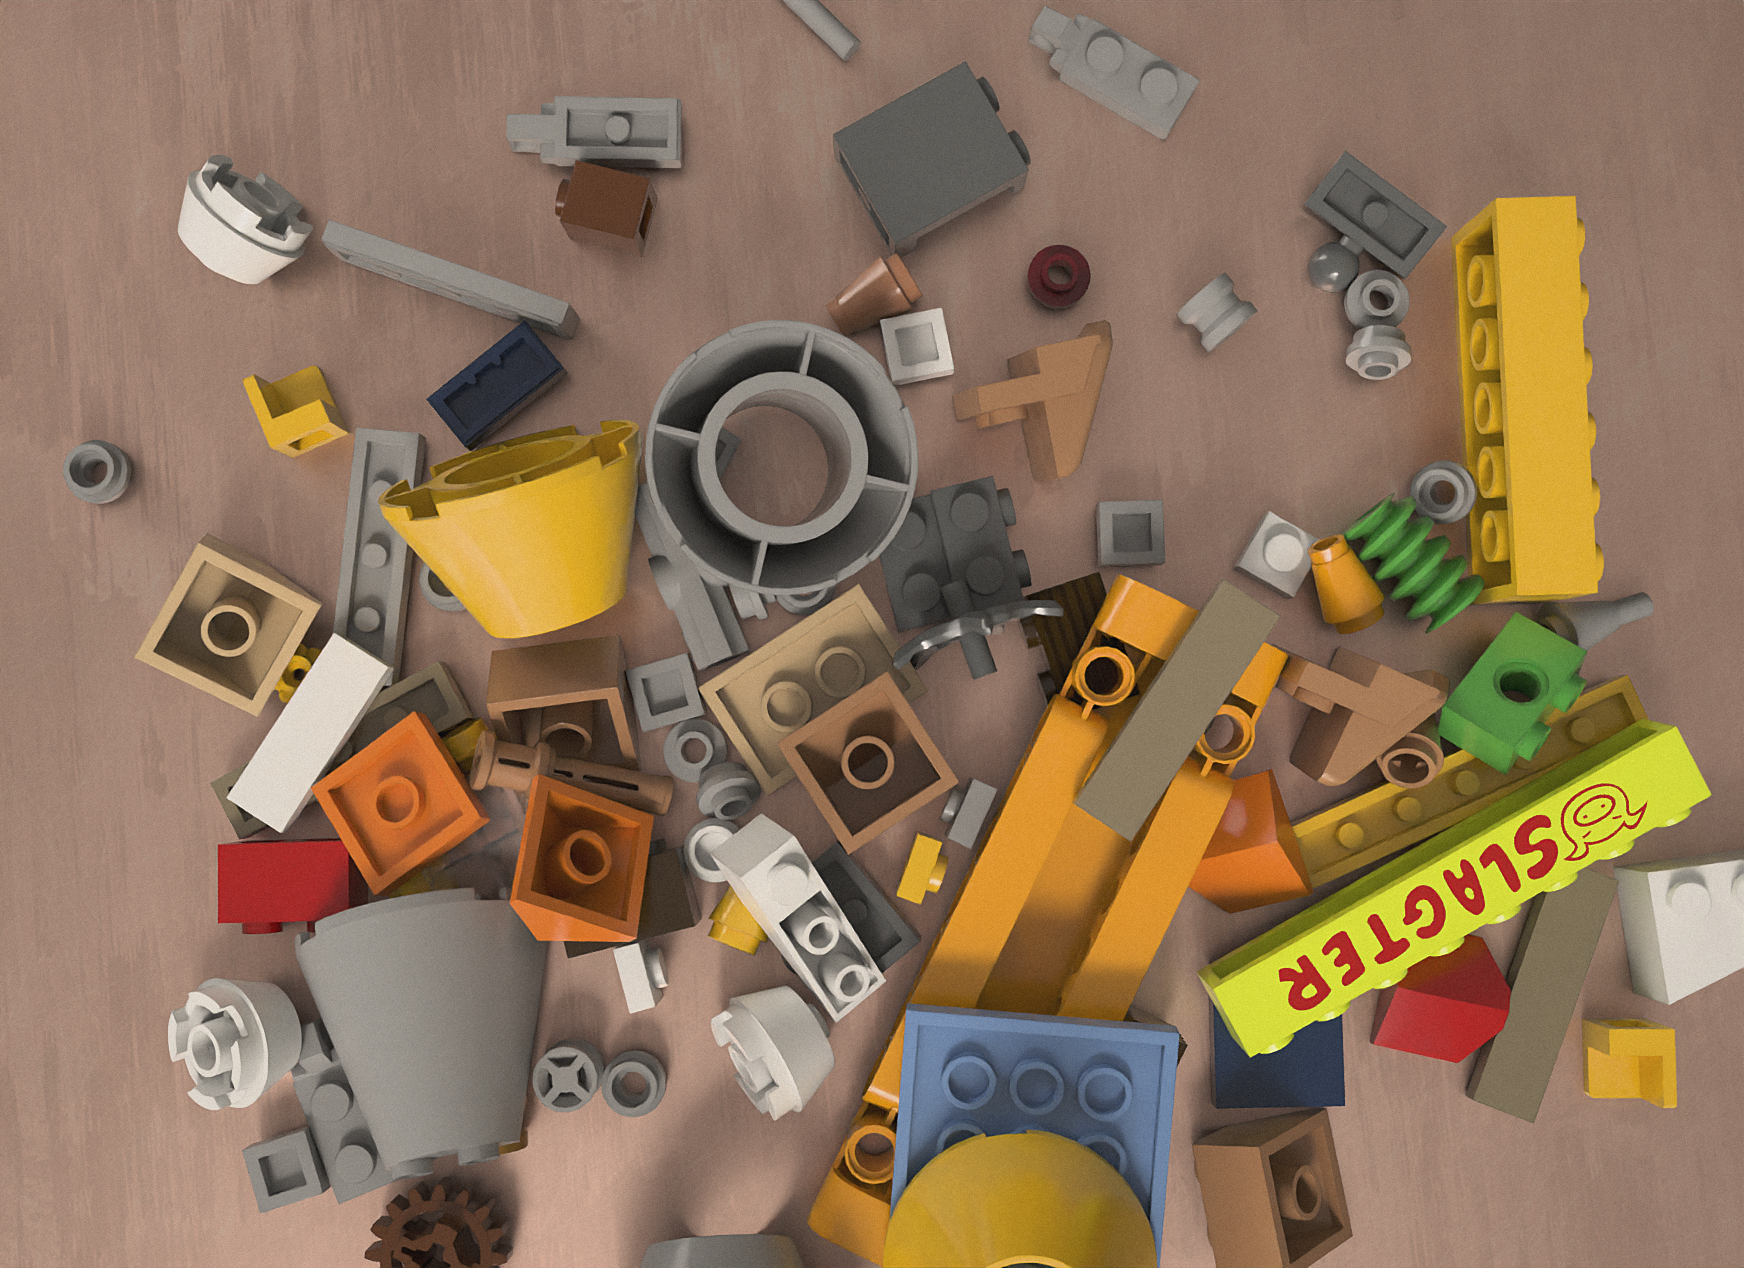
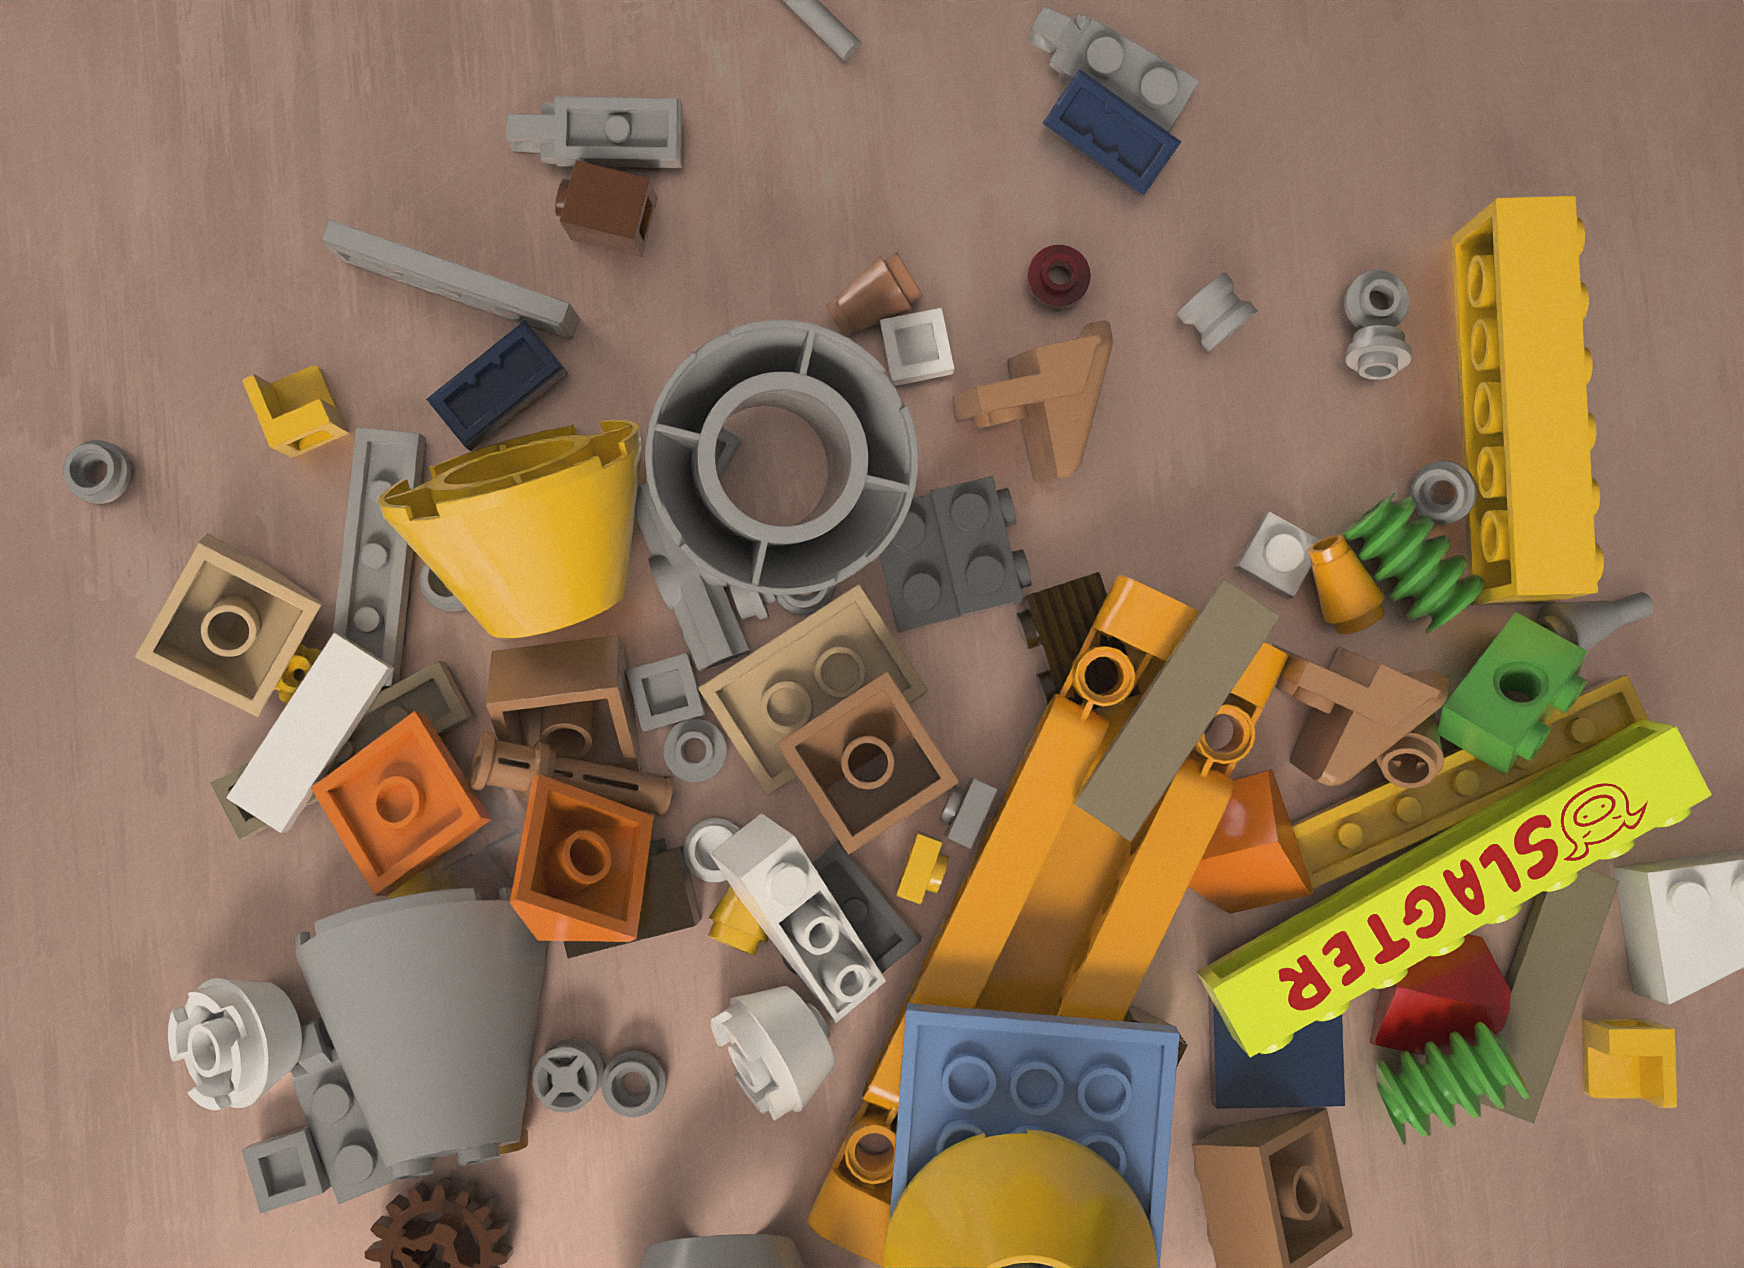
white cone [177,155,313,284] -> none
red brick [218,838,368,934] -> none
yellow plate [441,717,497,773] -> none
white plate [613,938,669,1014] -> none
light grey plate [696,762,761,820] -> none
dark grey panel [833,61,1031,258] -> none
dark grey piece [892,579,1064,680] -> none
light grey plate [1096,500,1165,568] -> none
dark grey plate [1304,151,1448,293] -> none
none -> dark blue plate [1042,69,1182,196]
none -> bright green piece [1376,1022,1531,1145]

